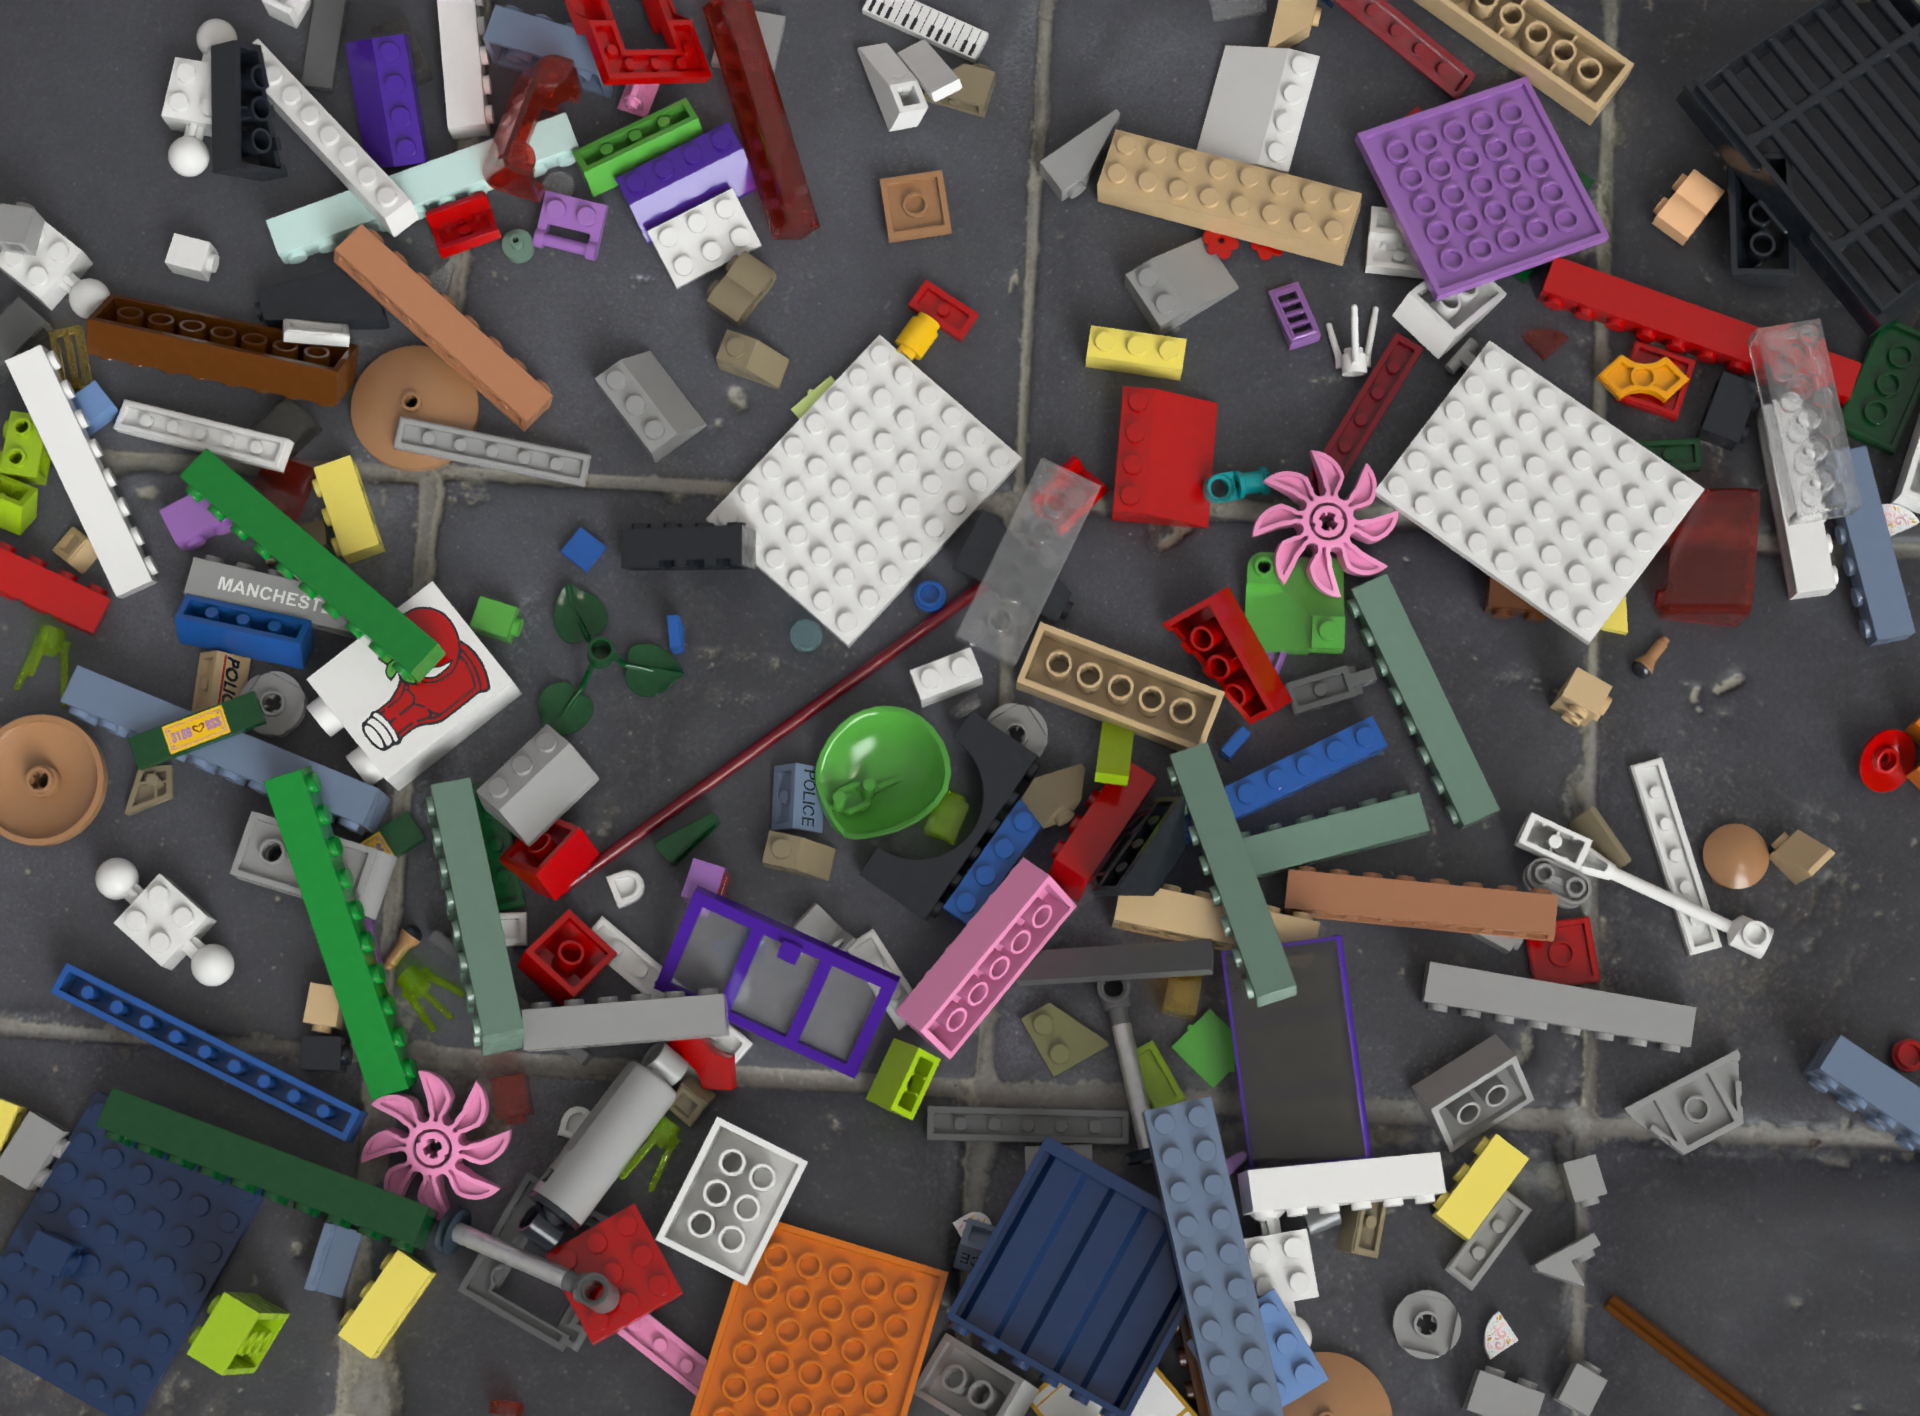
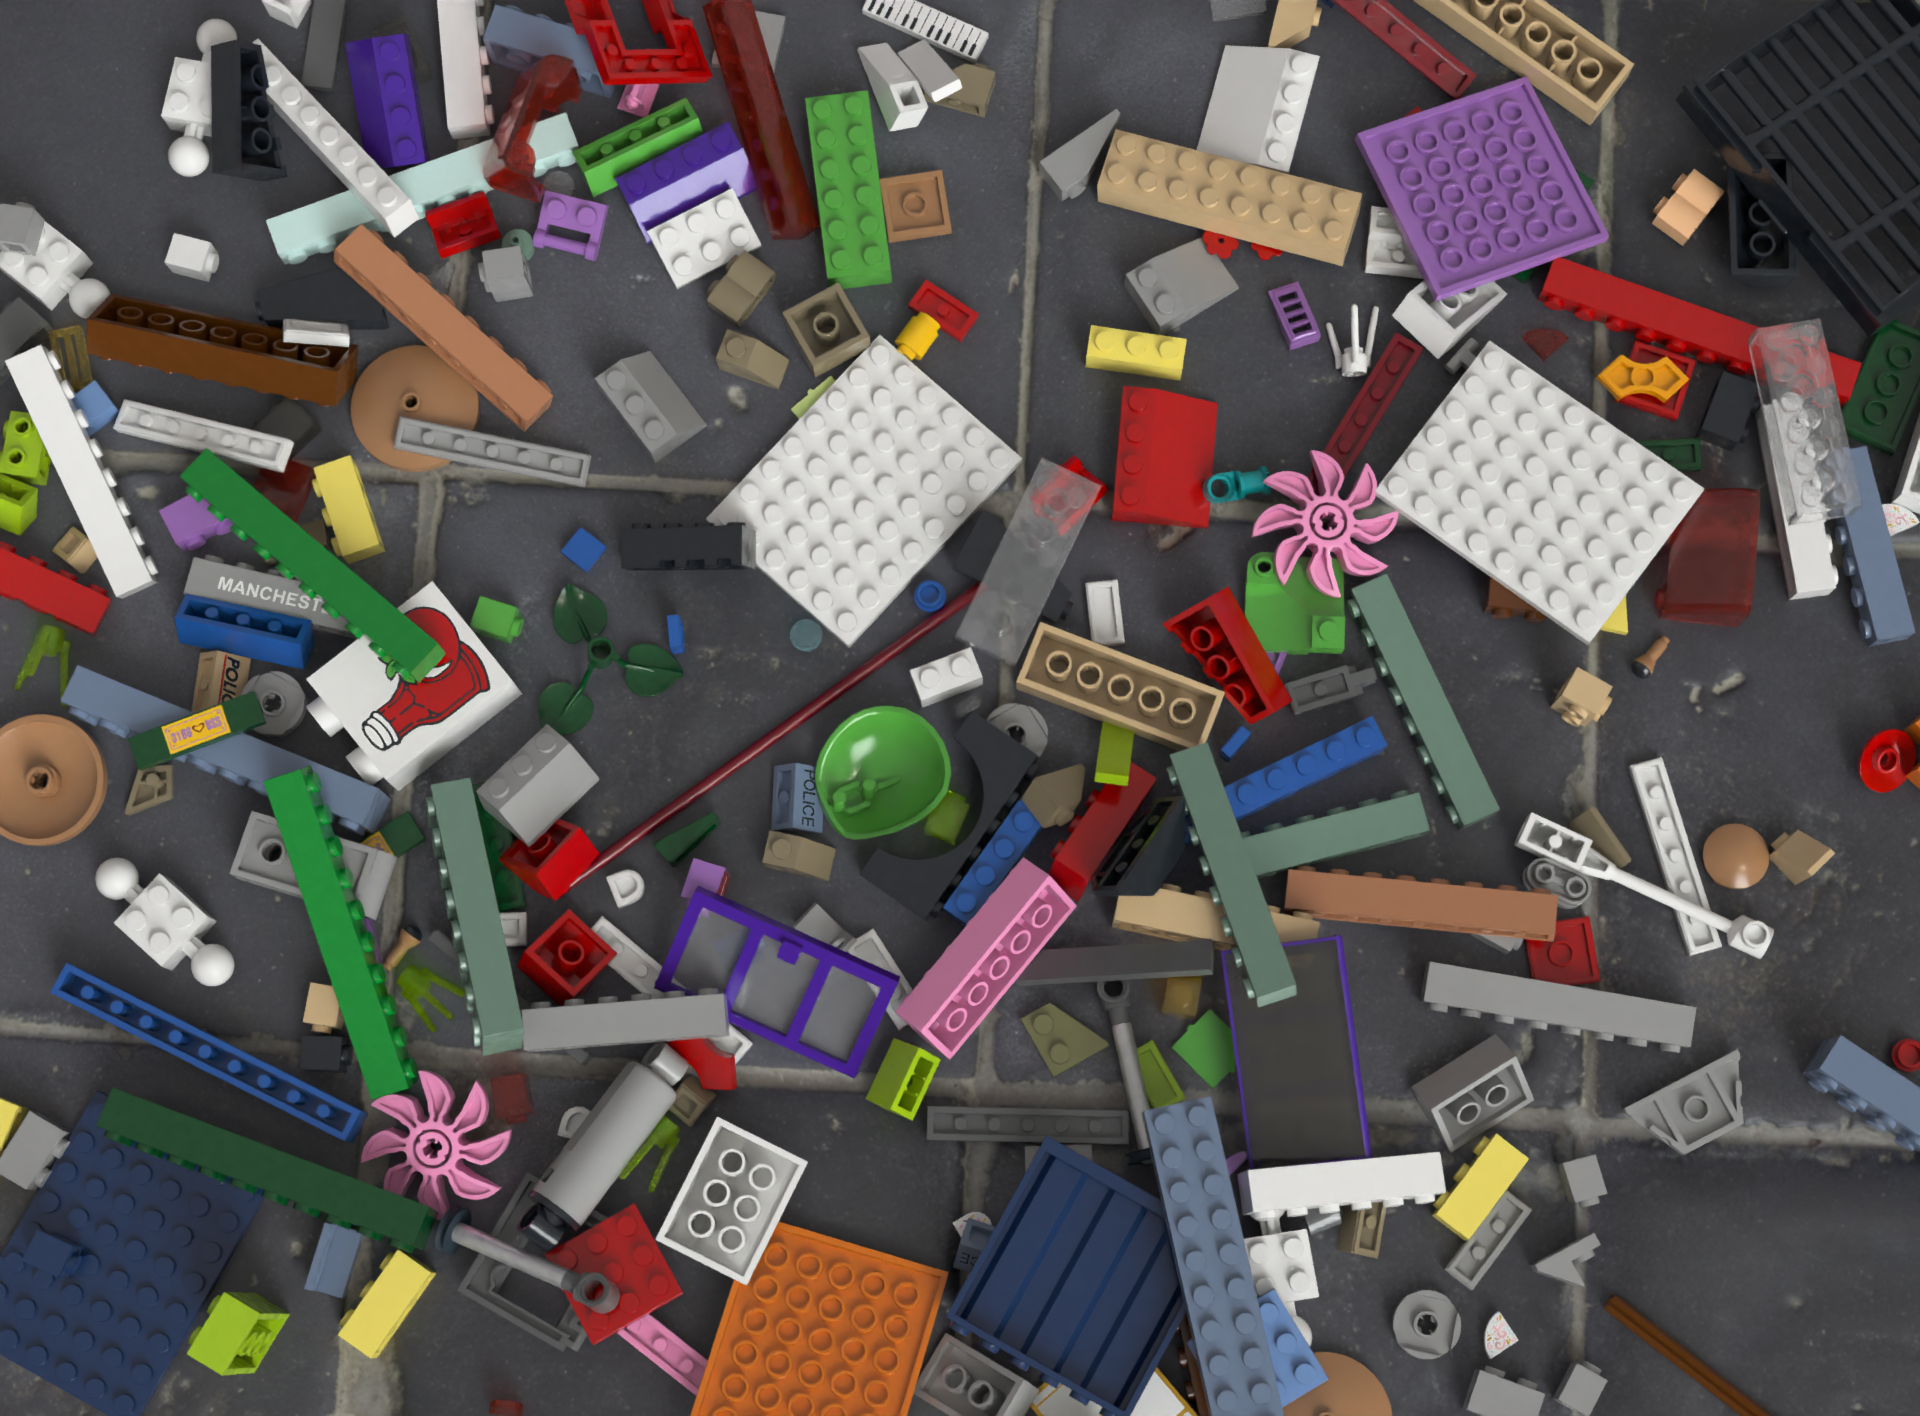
none -> light grey brick [478,245,534,302]
none -> dark tan brick [782,282,871,378]
none -> bright green brick [805,90,892,289]
none -> white tile [1085,579,1125,647]

